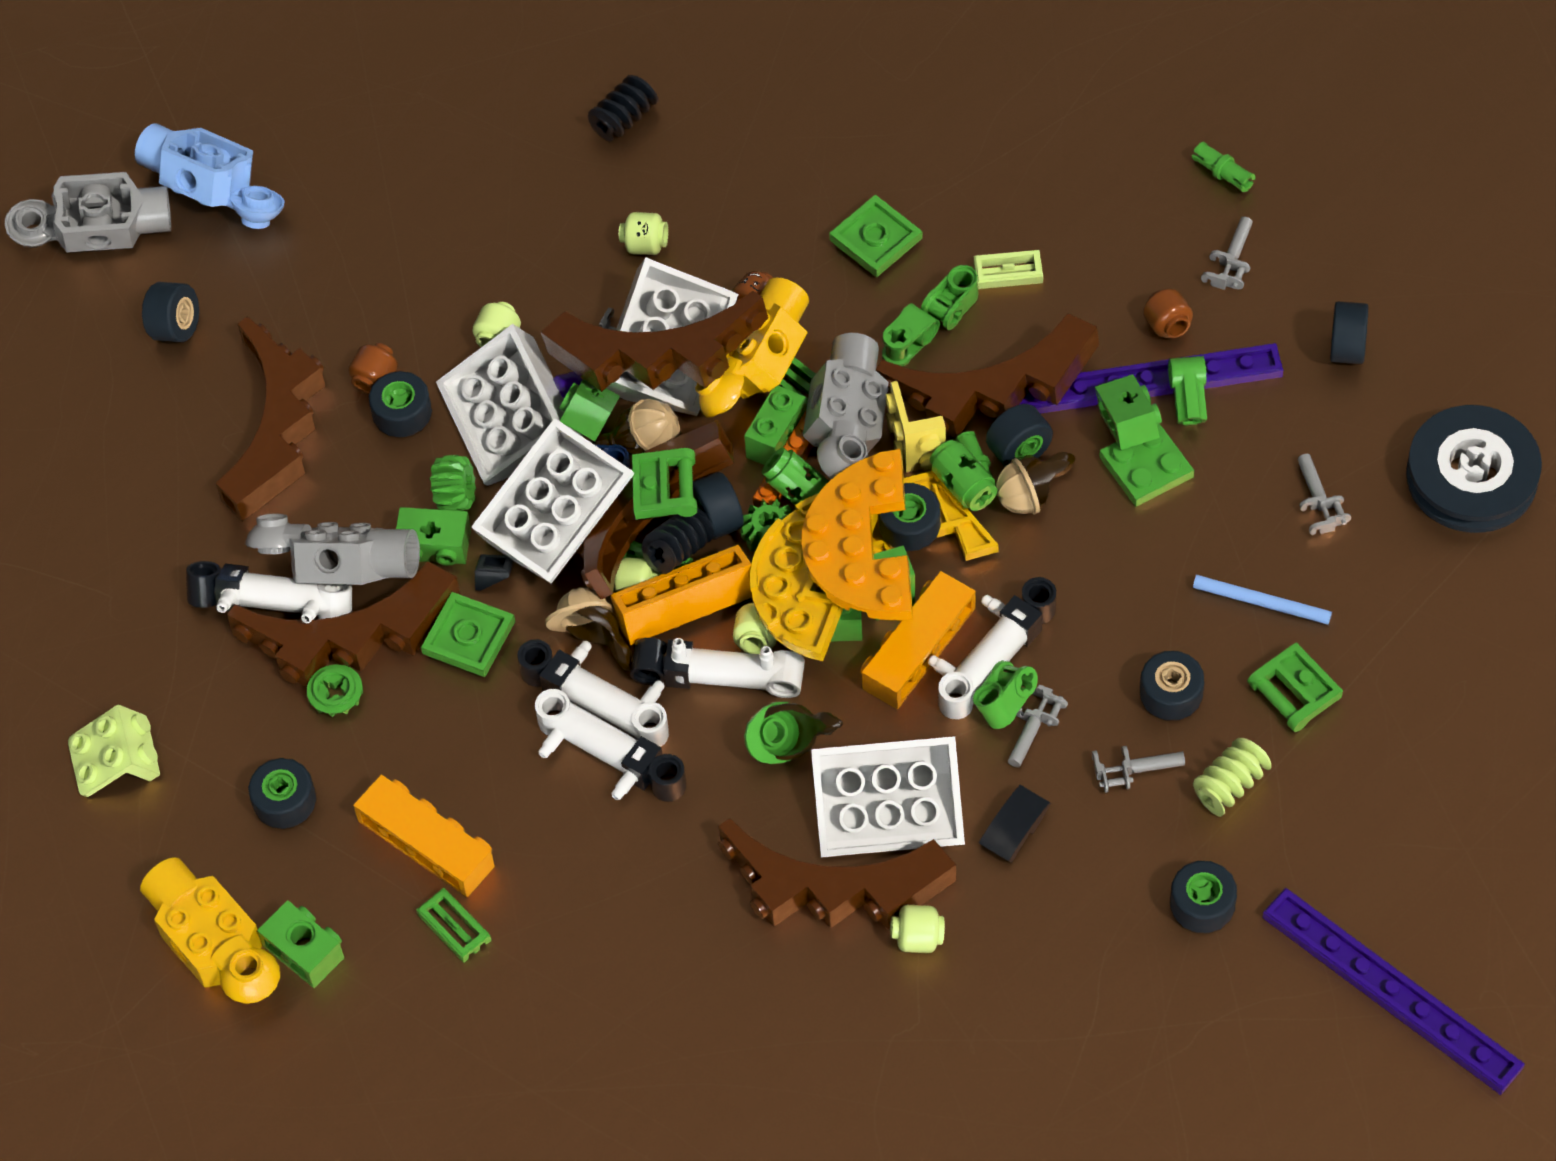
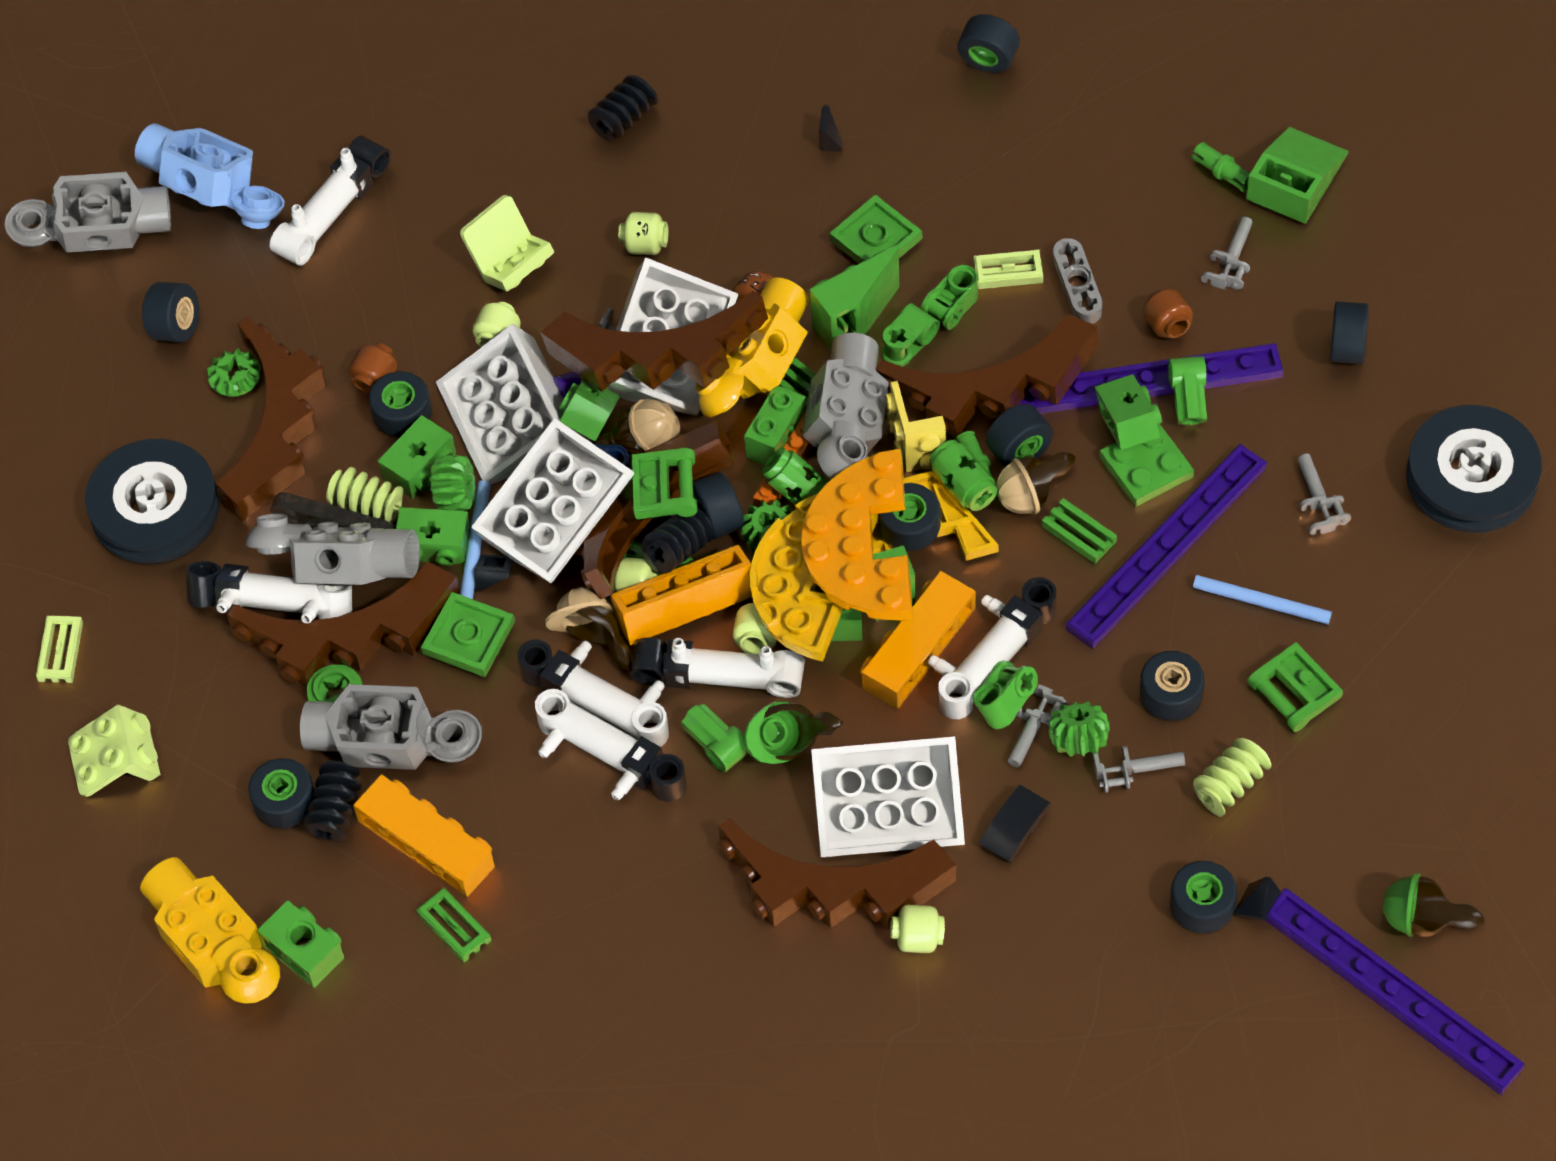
none -> yellowish green tile [36,616,83,683]
none -> black wheel [85,439,219,564]
none -> bright green gear [207,348,261,396]
none -> white piece [270,135,391,266]
none -> clear smoke beam [270,492,396,529]
none -> light grey brick [300,684,482,770]
none -> black piece [304,761,362,842]
none -> yellowish green piece [326,467,404,527]
none -> bright green brick [378,415,456,499]
none -> yellowish green bracket [460,195,555,292]
none -> light blue bar [460,480,491,599]
none -> bright green piece [682,704,749,773]
none -> bright green slope [810,245,899,352]
none -> black slope [819,105,843,152]
none -> black wheel [957,14,1020,73]
none -> bright green tile [1041,498,1117,564]
none -> bright green gear [1049,701,1110,757]
none -> light grey beam [1053,238,1102,324]
none -> dark purple tile [1066,444,1267,649]
none -> black slope [1234,877,1281,921]
none -> bright green slope [1246,127,1348,224]
none -> dark brown piece [1383,873,1485,937]

